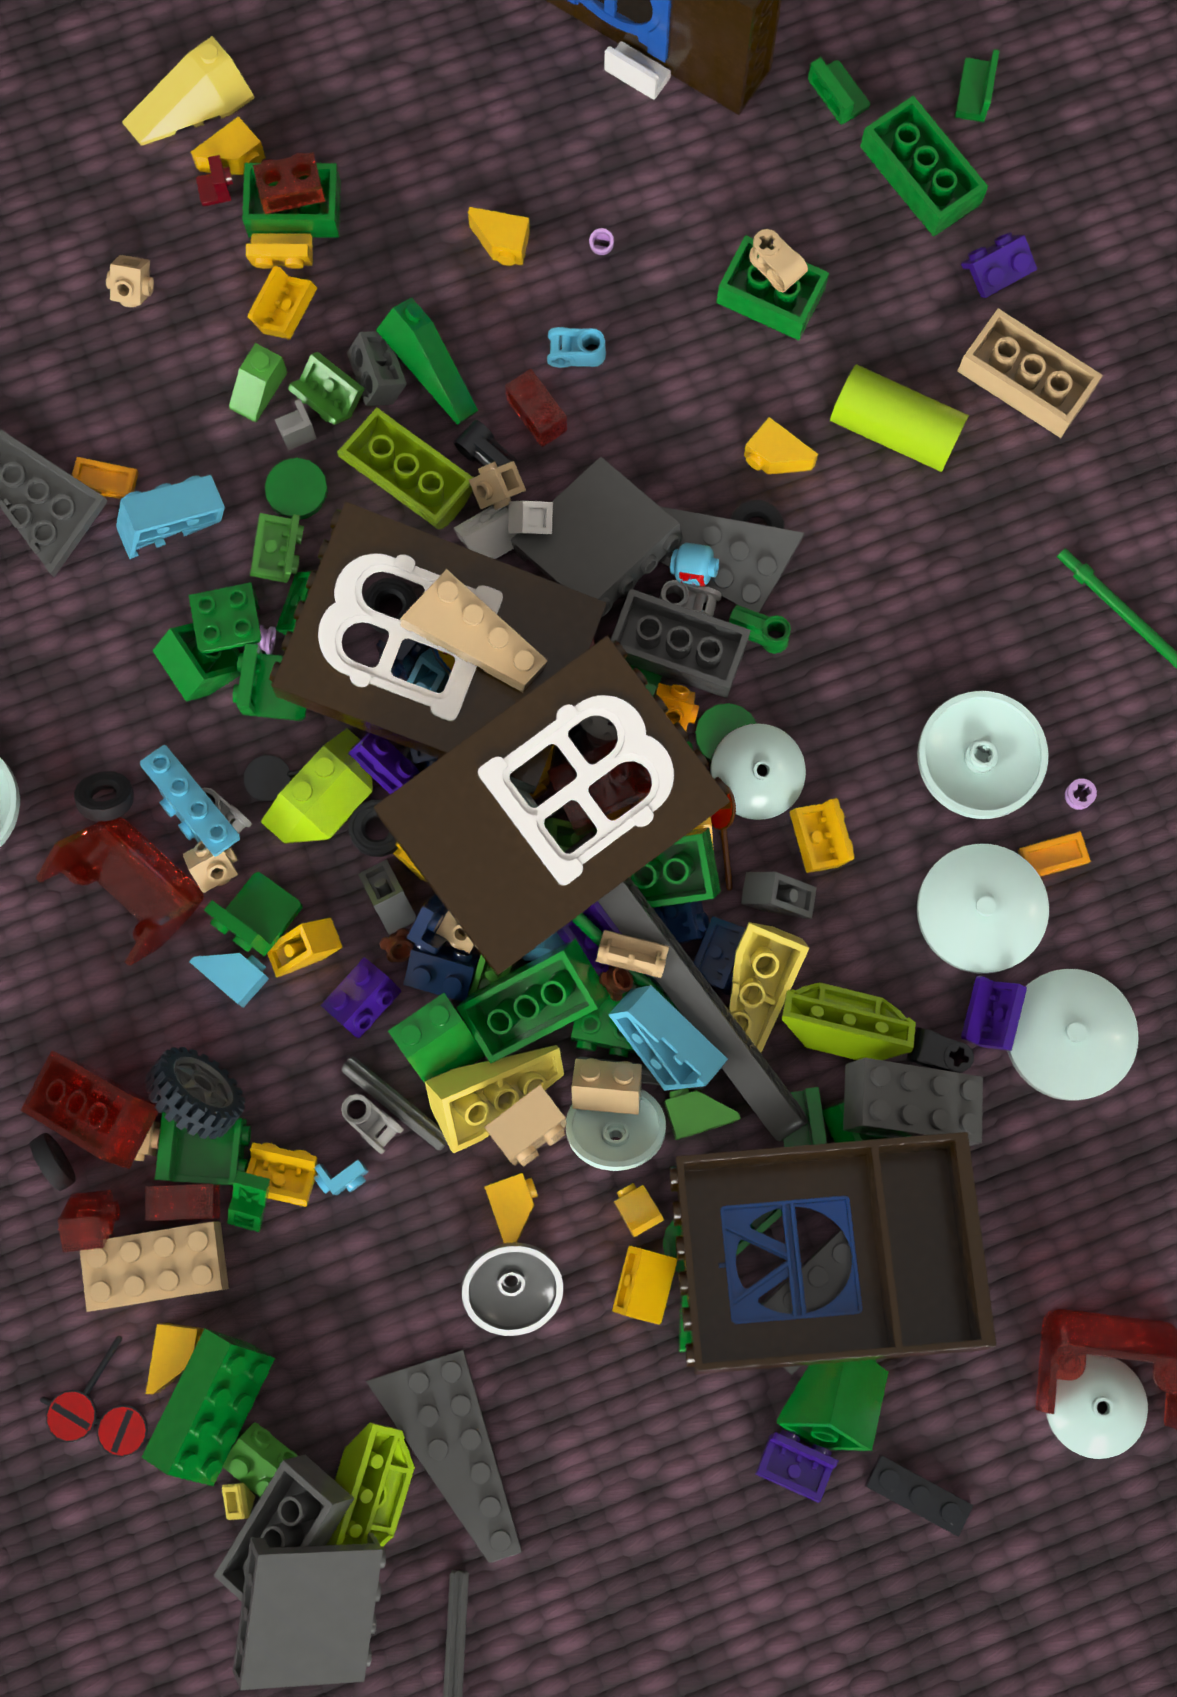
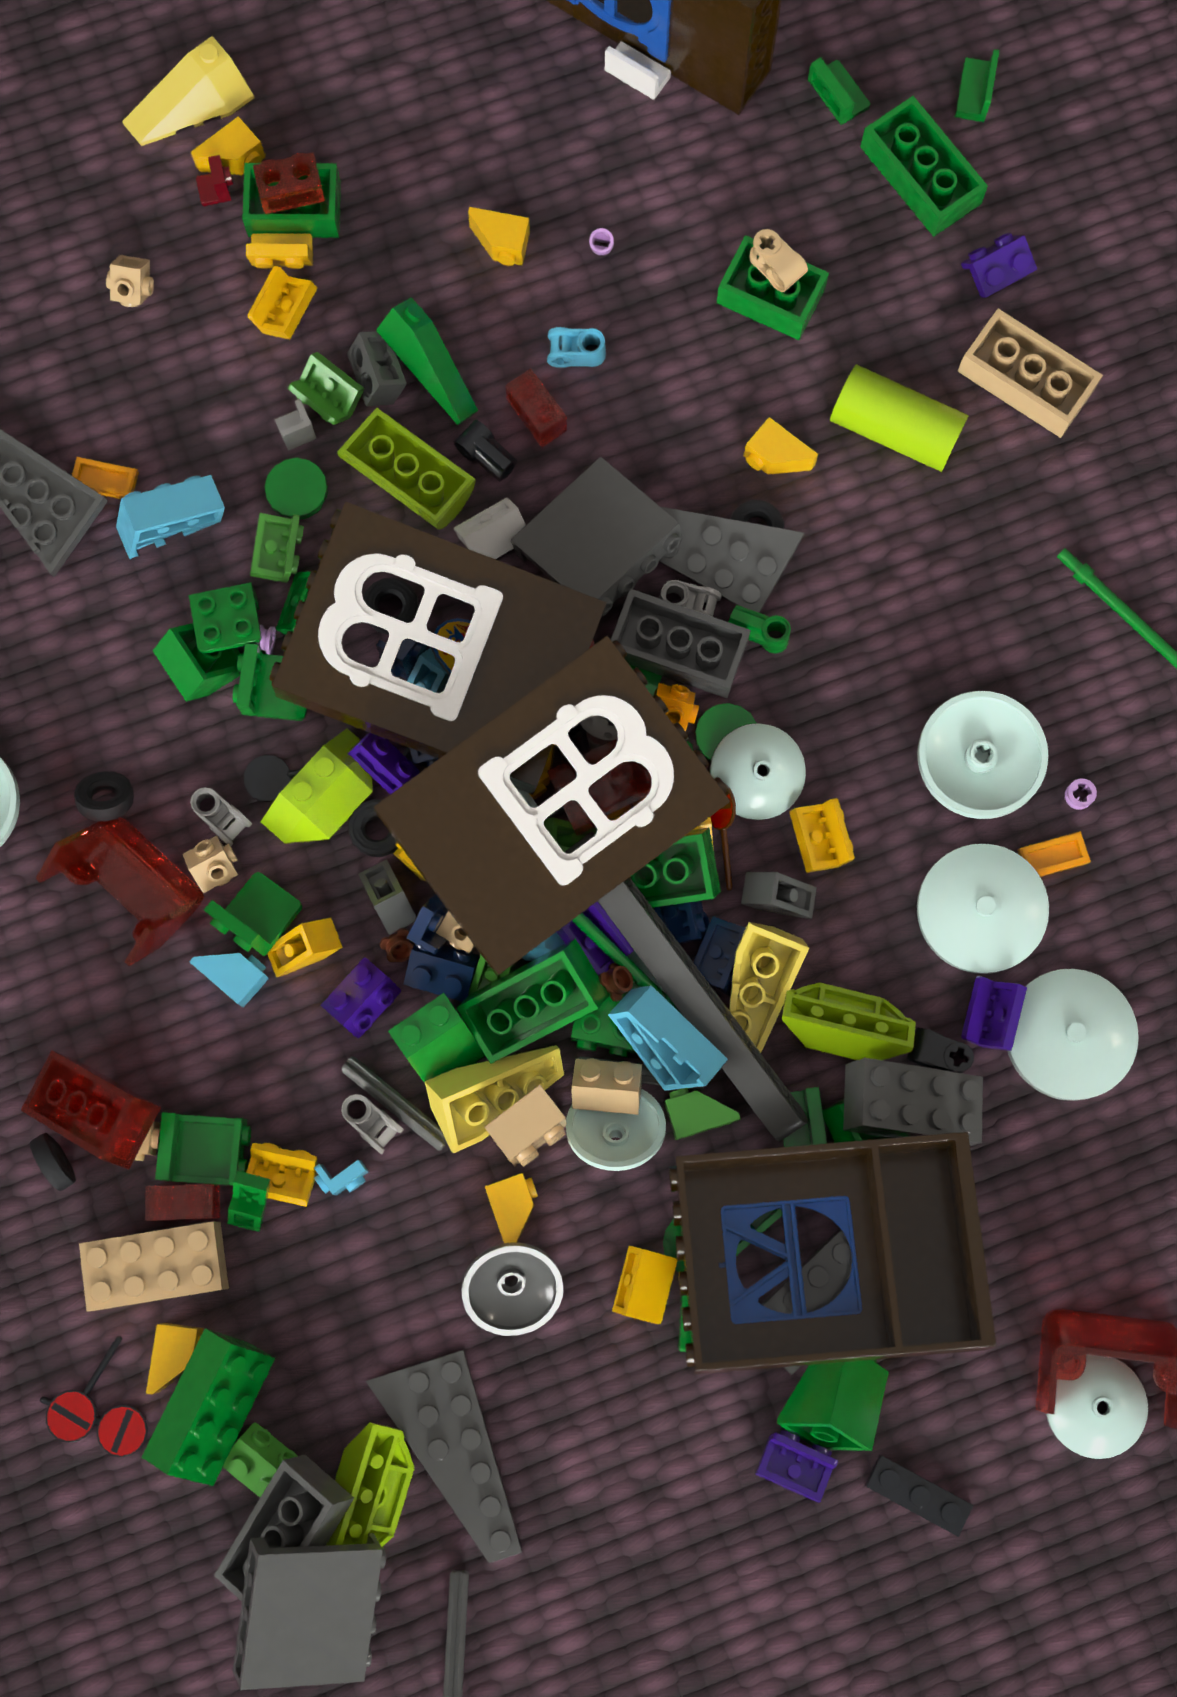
clear red brick [58,1190,120,1252] -> none
medium azure bracket [140,745,240,857] -> none
black wheel [145,1047,245,1139] -> none
light yellow slope [222,1483,255,1520] -> none
bright green slope [229,343,288,423] -> none
tan wedge [400,569,548,692] -> none
tan brick [469,461,526,510] -> none
white panel [508,501,553,534] -> none
tan hinge [596,930,669,978] -> none
yellow slope [614,1183,664,1237] -> none
medium azure head [670,543,719,587] -> none

